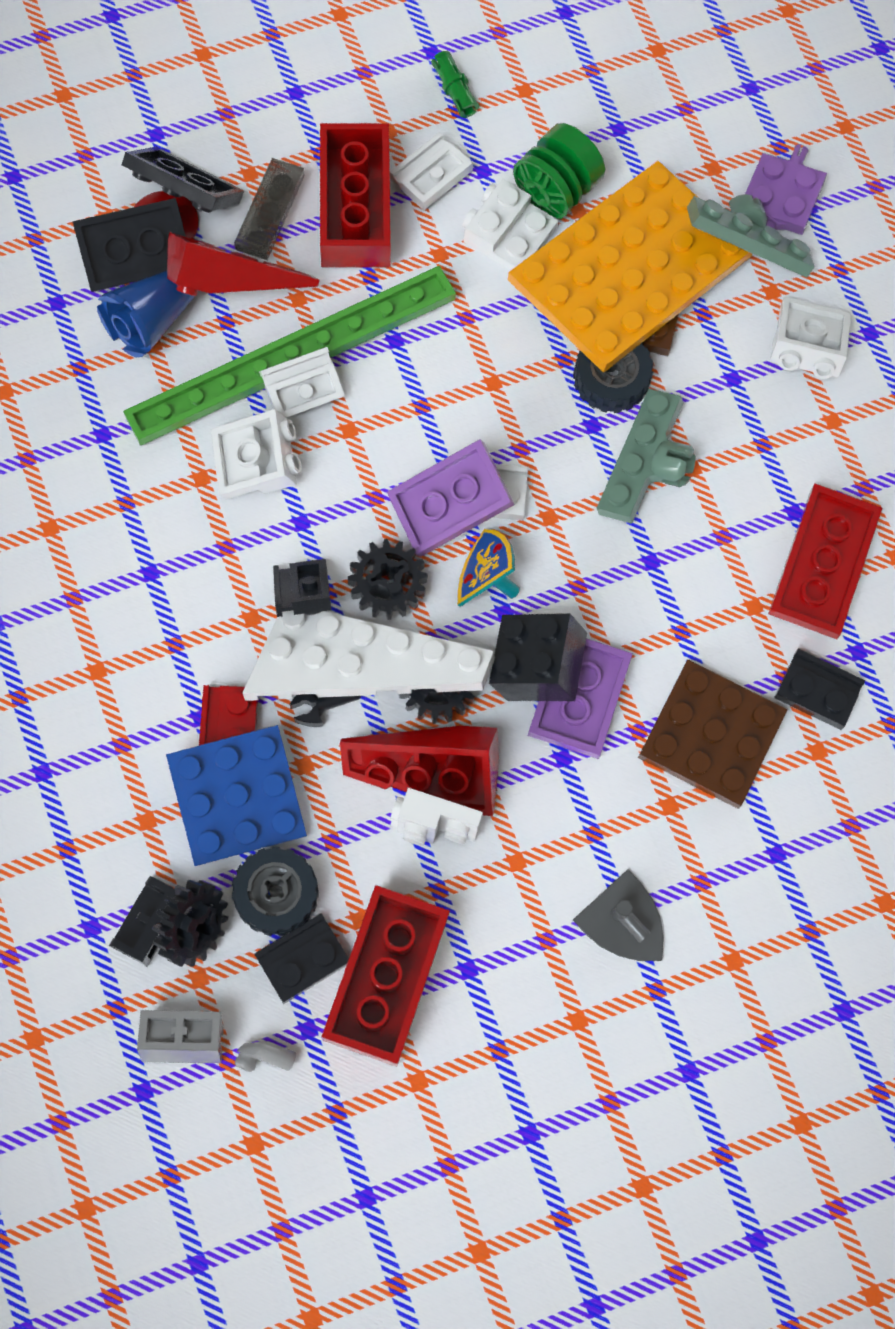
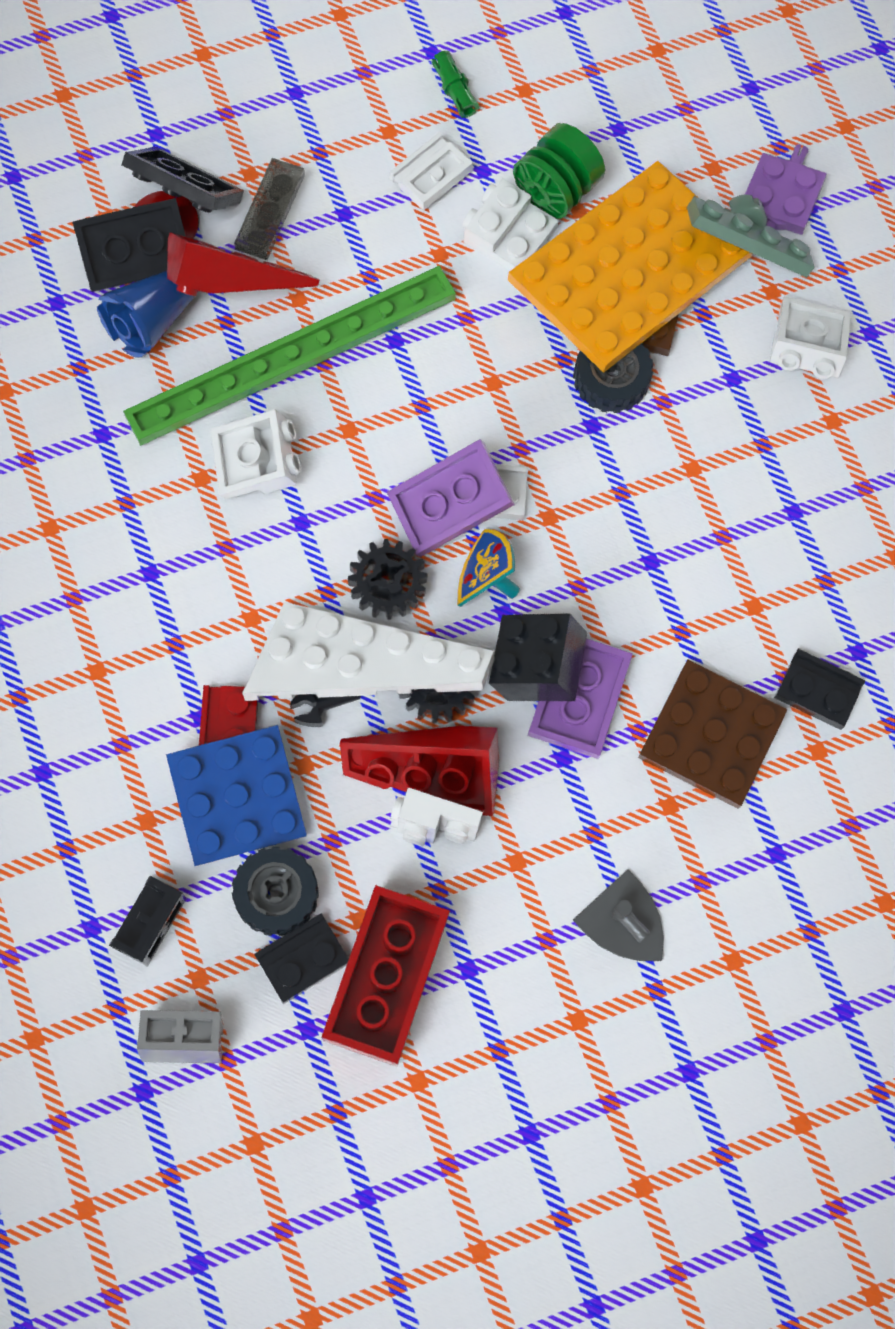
black gear [152,880,229,967] -> none
light grey arm [235,1041,296,1072] -> none
white plate [259,347,345,418] -> none
black plate [273,559,331,617] -> none
red brick [320,123,391,267] -> none
sand green plate [597,389,696,524] -> none
red plate [768,483,882,640] -> none

